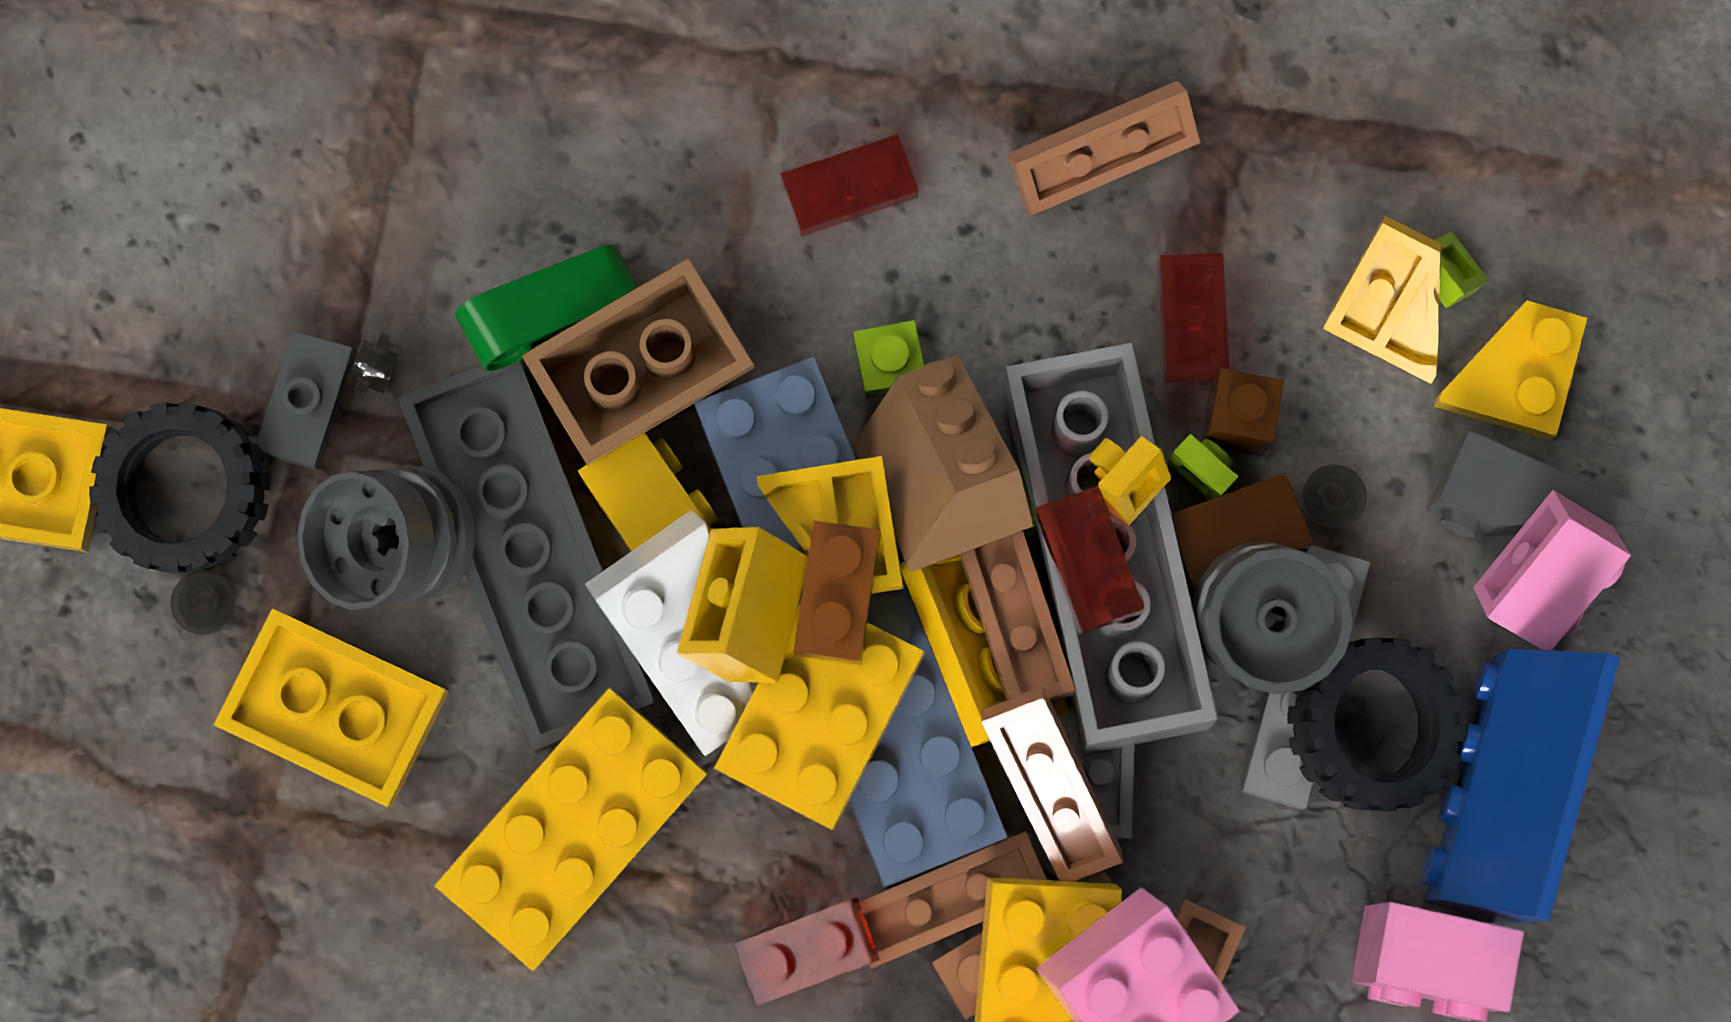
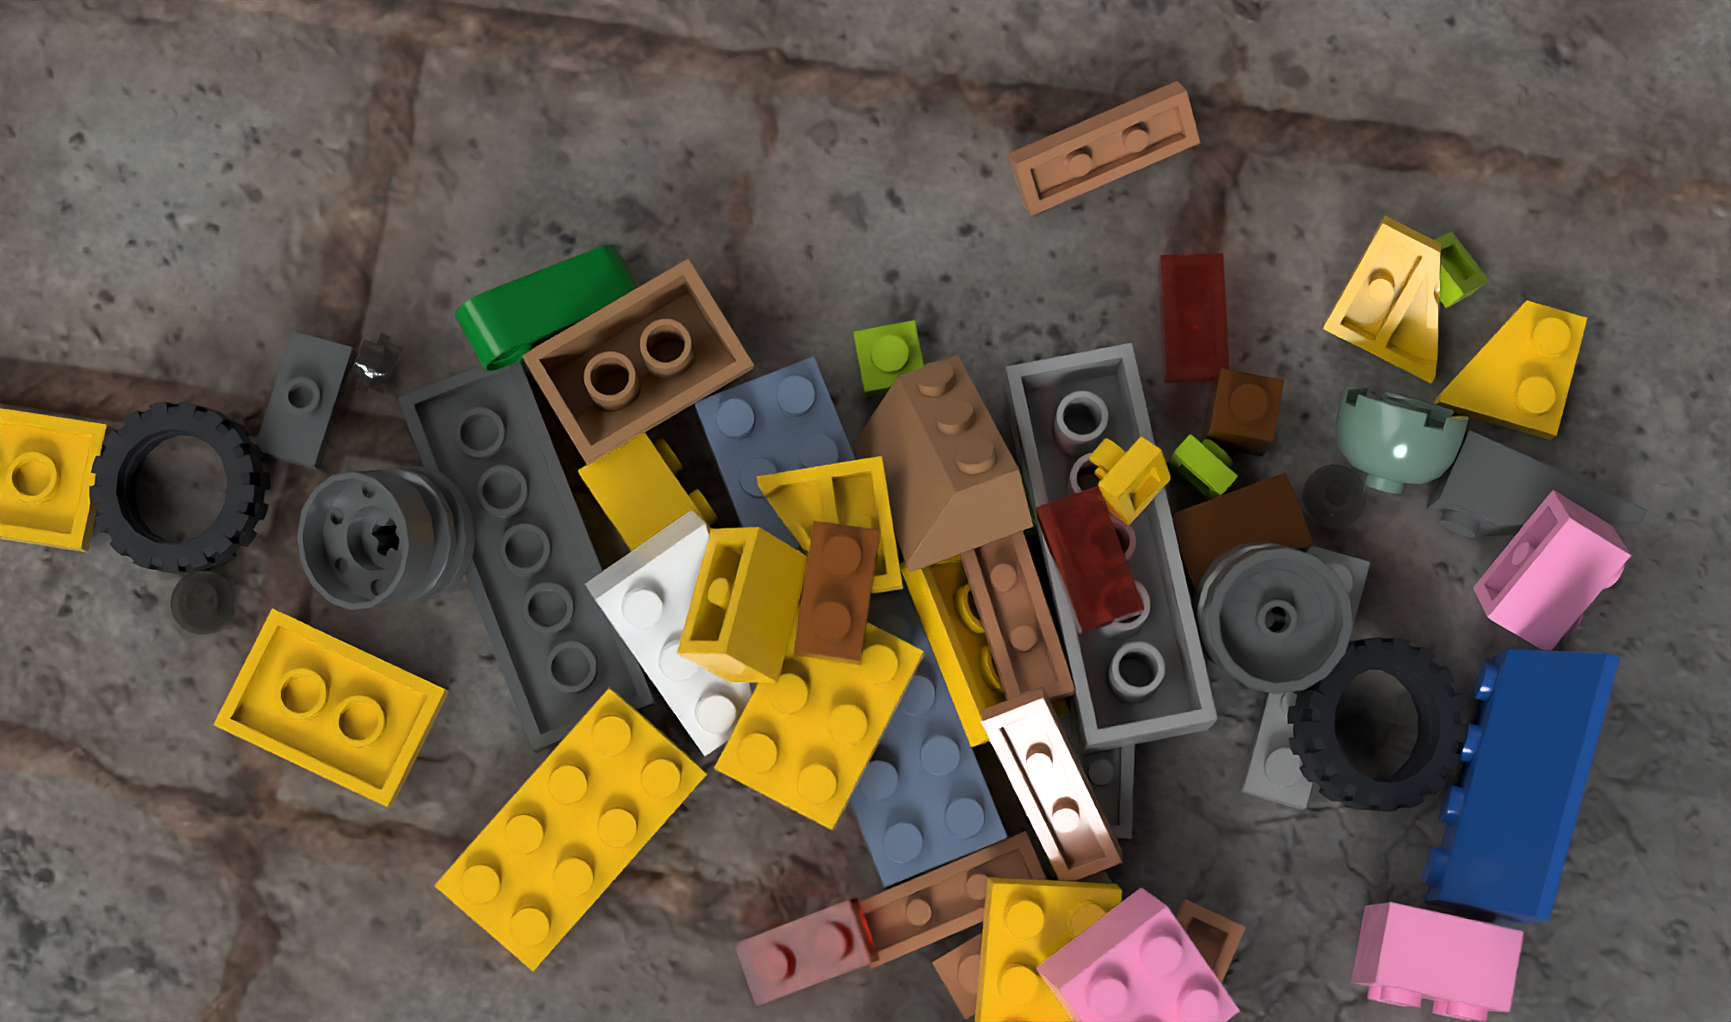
clear red plate [781,134,919,237] -> none
none -> sand green cylinder [1335,386,1469,494]

